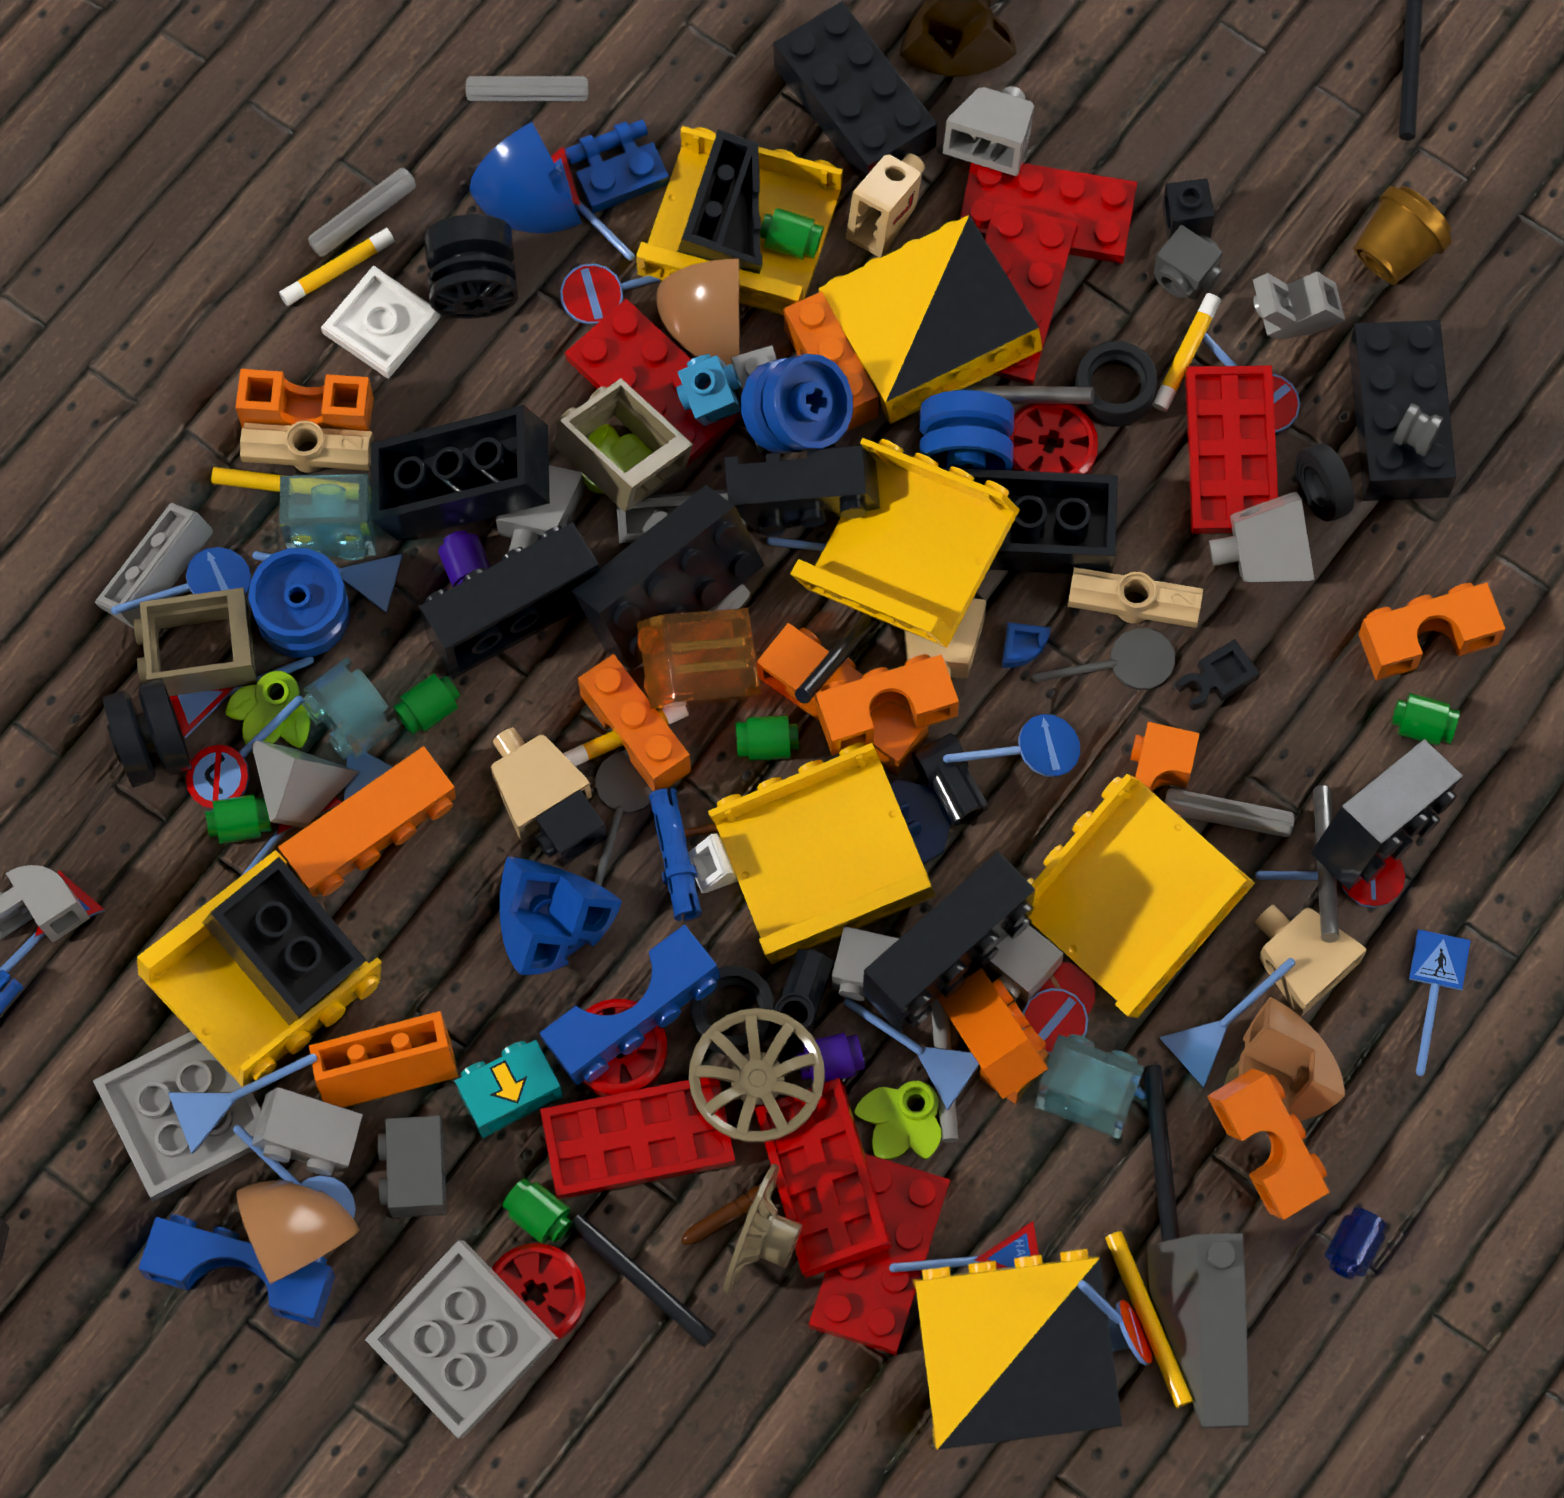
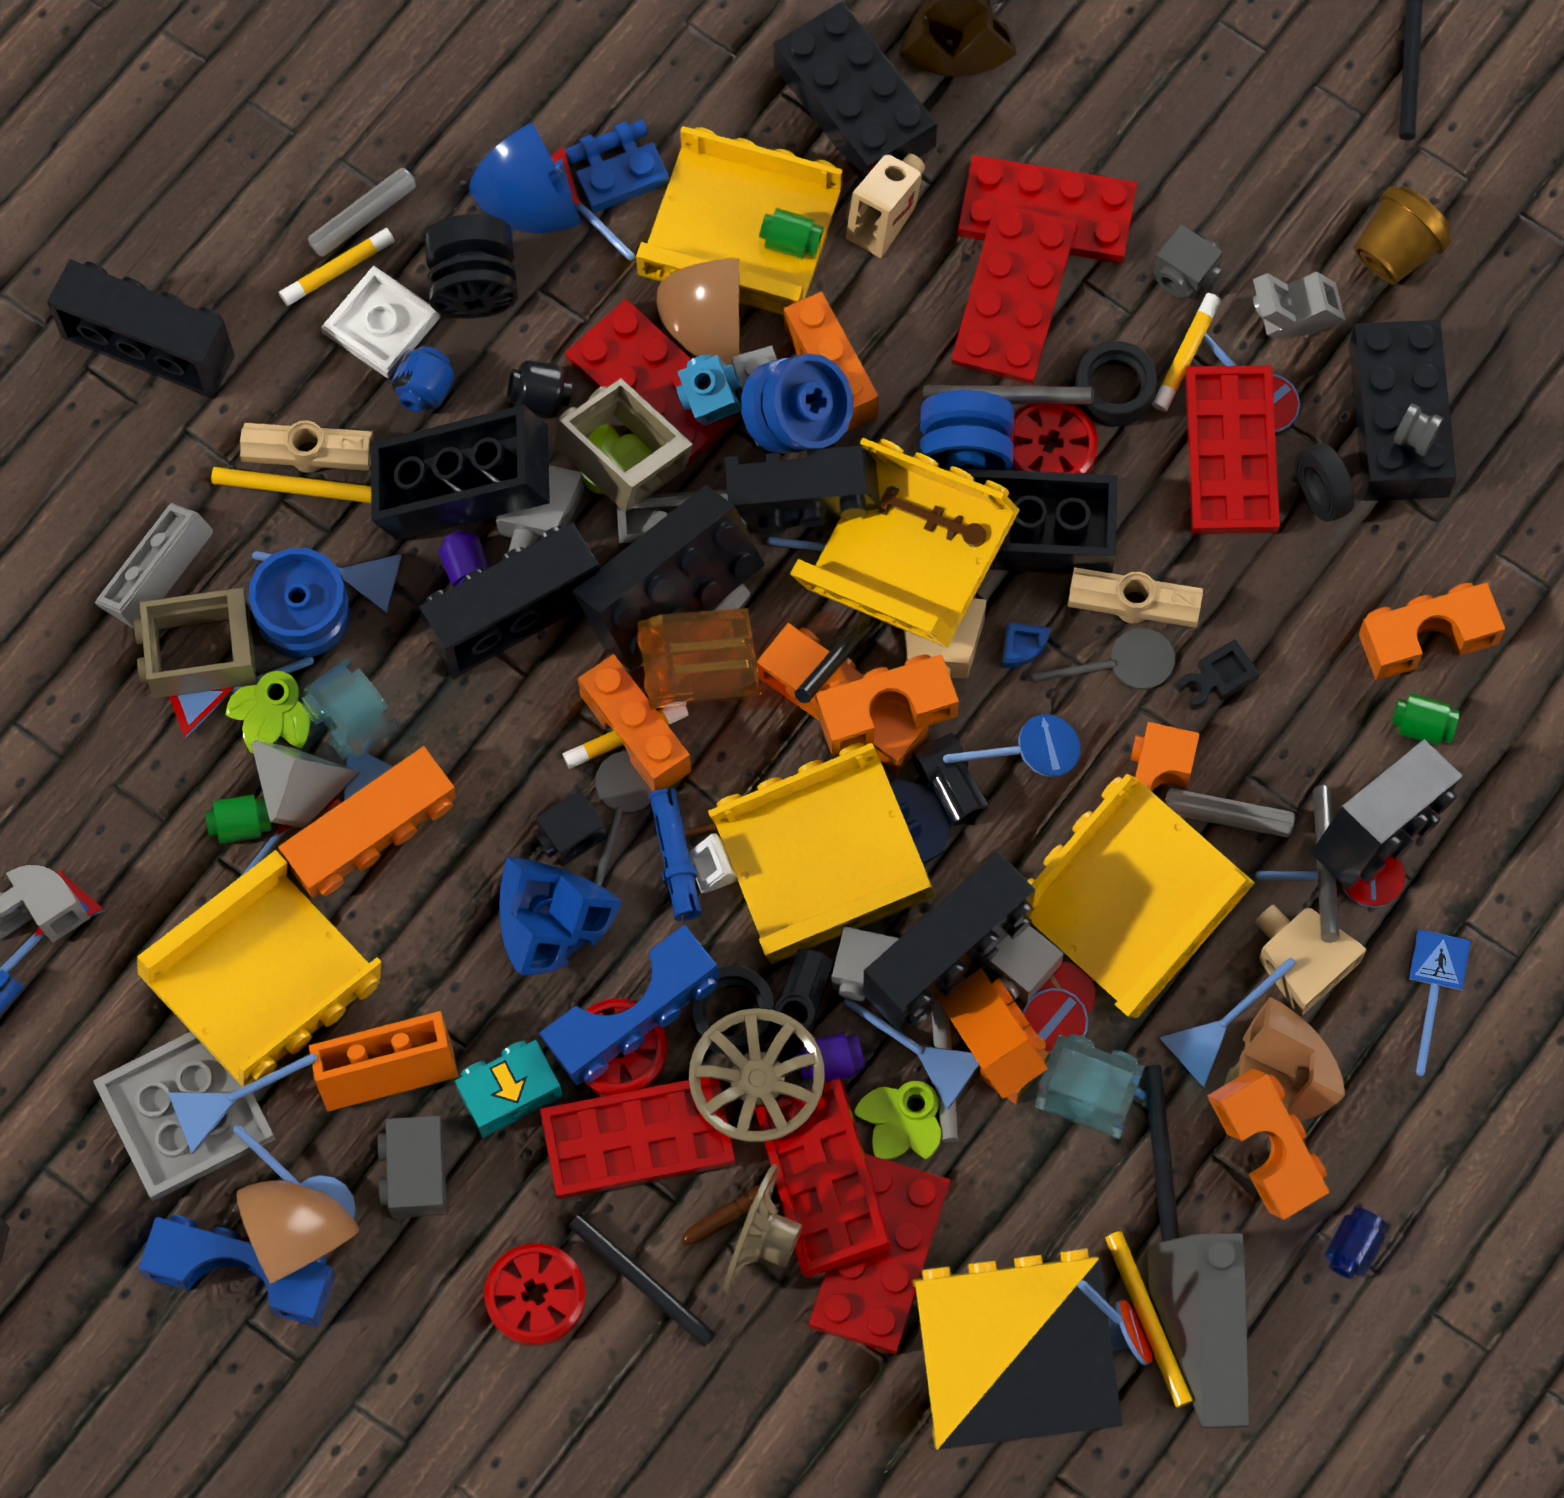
black wheel [102,678,192,788] -> none
blue piece [111,547,251,615] -> none
piece [186,696,303,809] -> none
black brick [202,857,366,1026] -> none
orange arch [235,369,374,431] -> none
light grey brick [251,1087,363,1176] -> none
clear light blue brick [279,474,376,561] -> none
light grey plate [365,1240,558,1439] -> none
green brick [393,673,460,735] -> none
light grey axle [466,76,589,101] -> none
tan torso [491,727,592,841] -> none
green brick [502,1178,572,1244] -> none
red piece [560,264,661,325] -> none
black wedge [677,129,762,274] -> none
green brick [736,715,799,761] -> none
panel [818,215,1042,424] -> none
piece [889,1221,1039,1273] -> none
light grey torso [943,86,1034,176] -> none
black brick [1162,178,1215,240] -> none
light grey torso [1209,492,1315,582] -> none
none -> black brick [47,259,235,399]
none -> blue head [391,346,454,413]
none -> black head [507,360,572,419]
none -> reddish brown piece [877,485,987,547]

